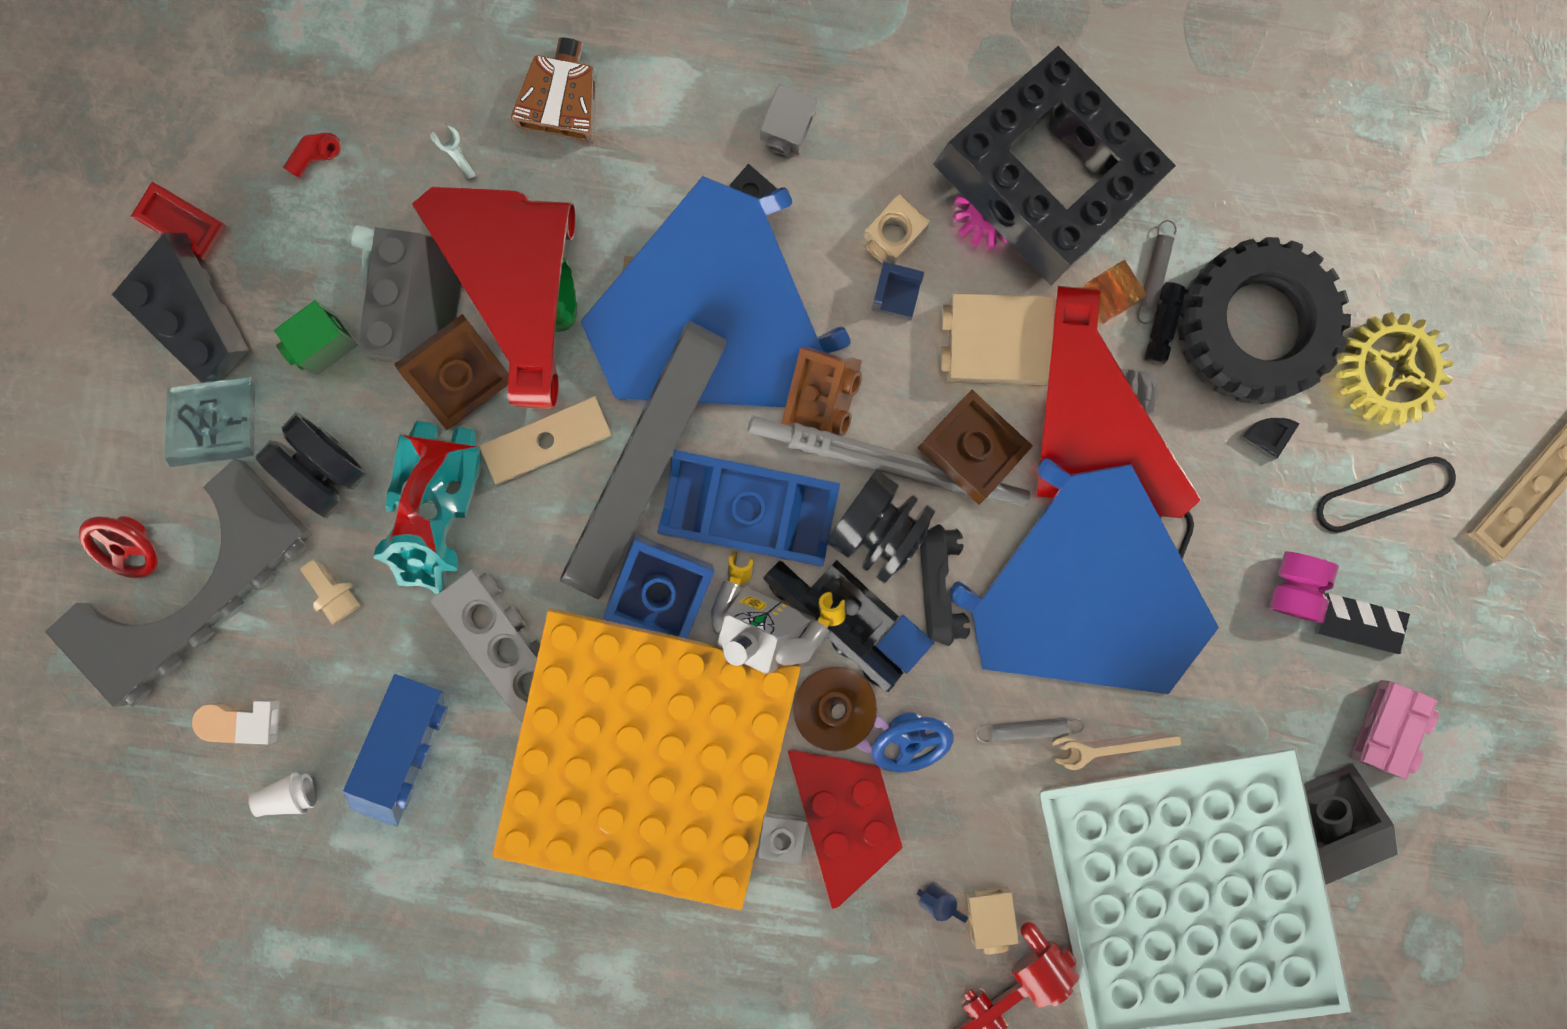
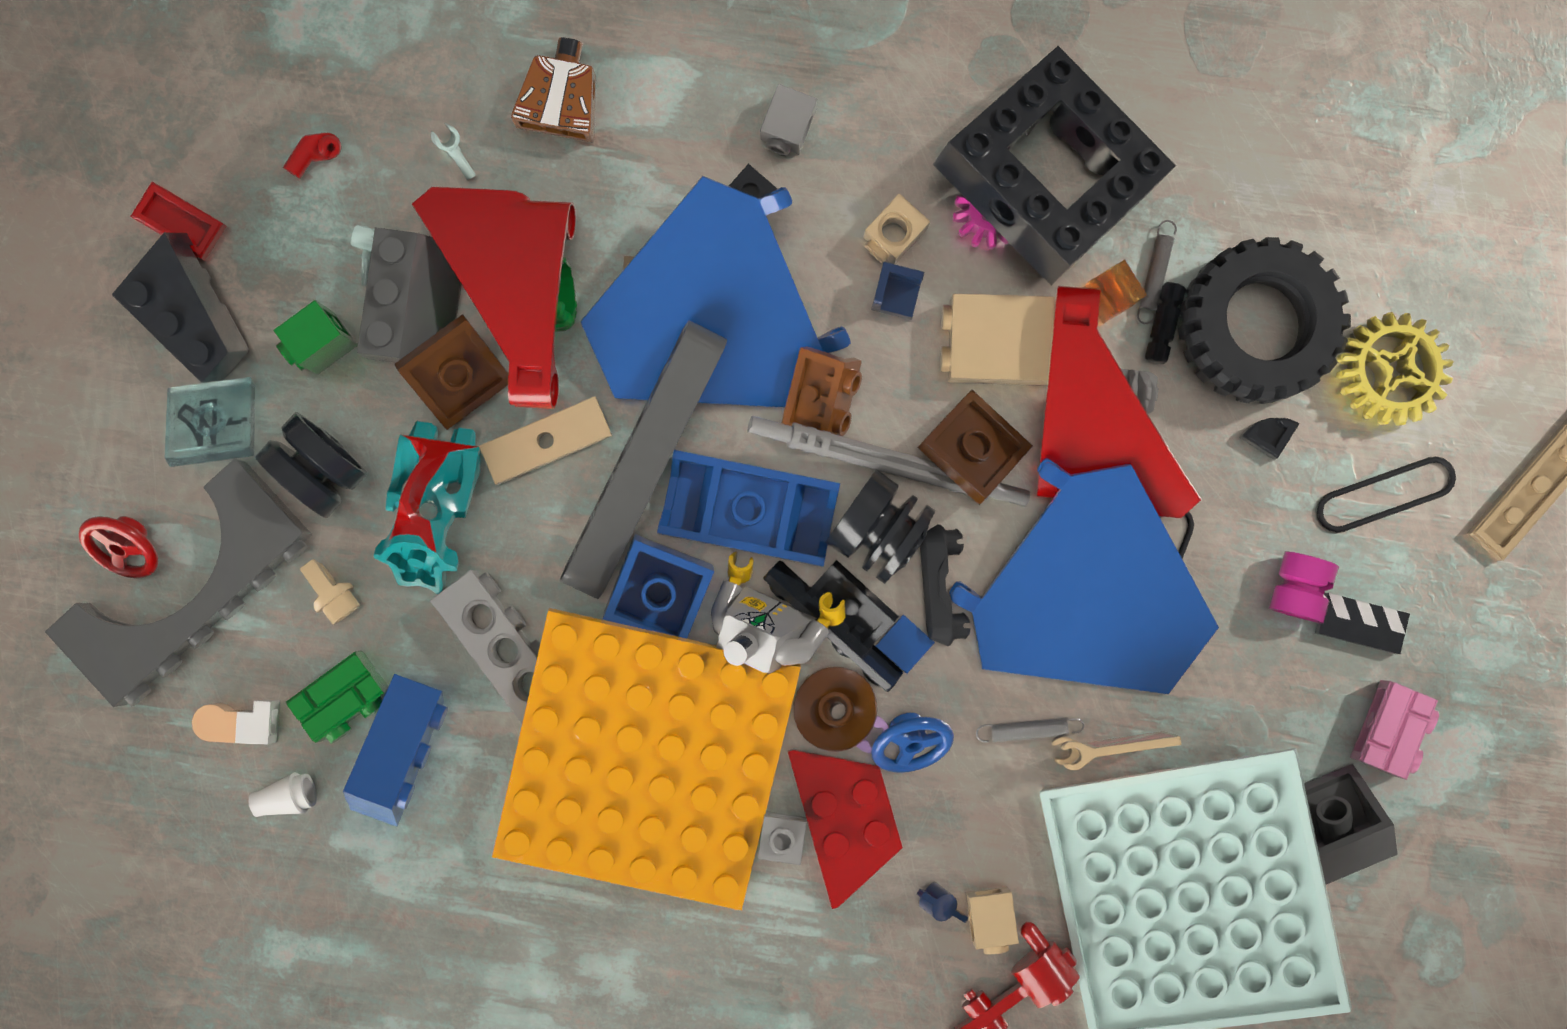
none -> green brick [286,651,388,744]

